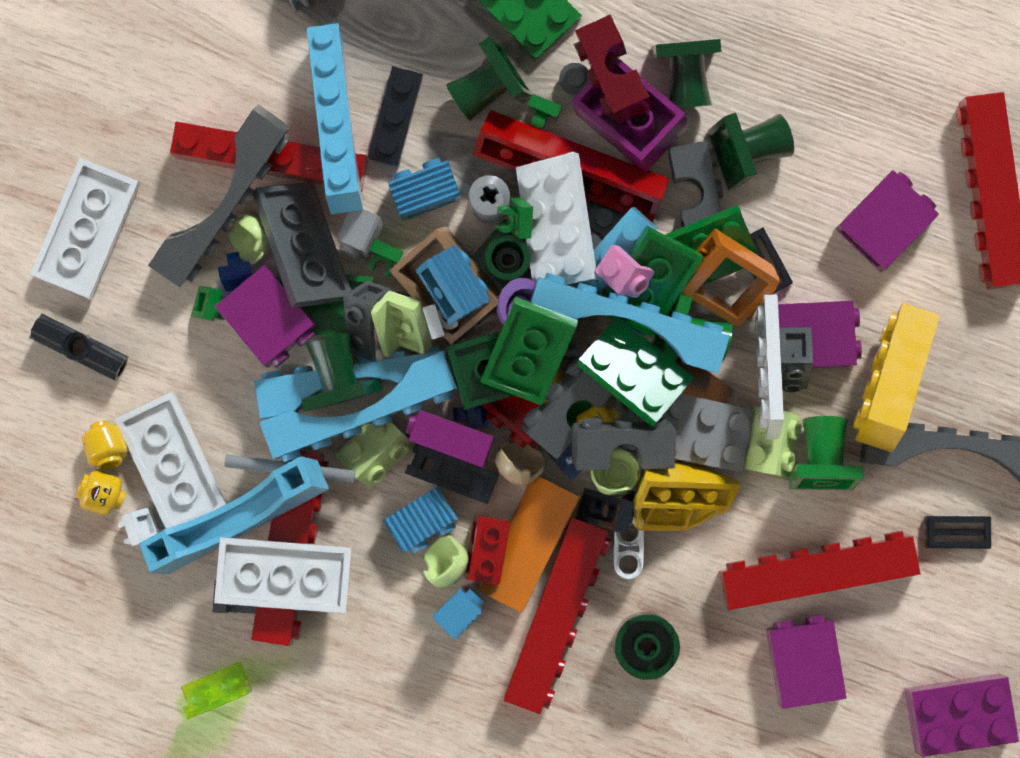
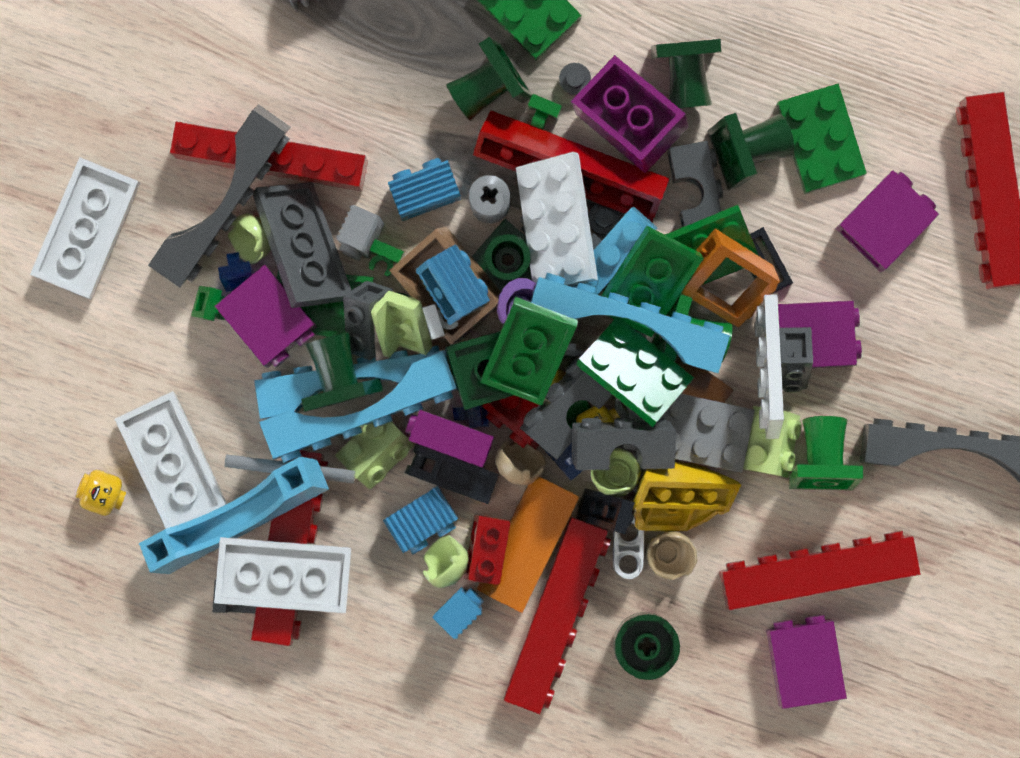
black piece [29,313,129,381] -> none
yellow head [82,420,128,470] -> none
white tile [118,507,160,546] -> none
clear neon green bracket [181,662,253,720] -> none
medium azure arch [307,23,363,214] -> none
black plate [368,66,423,167] -> none
green tile [496,198,533,239] -> none
dark red arch [573,14,652,124] -> none
bright pink bracket [595,245,654,298] -> none
yellow brick [853,303,940,453] -> none
magenta brick [904,673,1019,757] -> none
black tile [925,516,991,549] -> none
none -> tan hair [646,531,698,581]
none -> green plate [776,83,867,194]

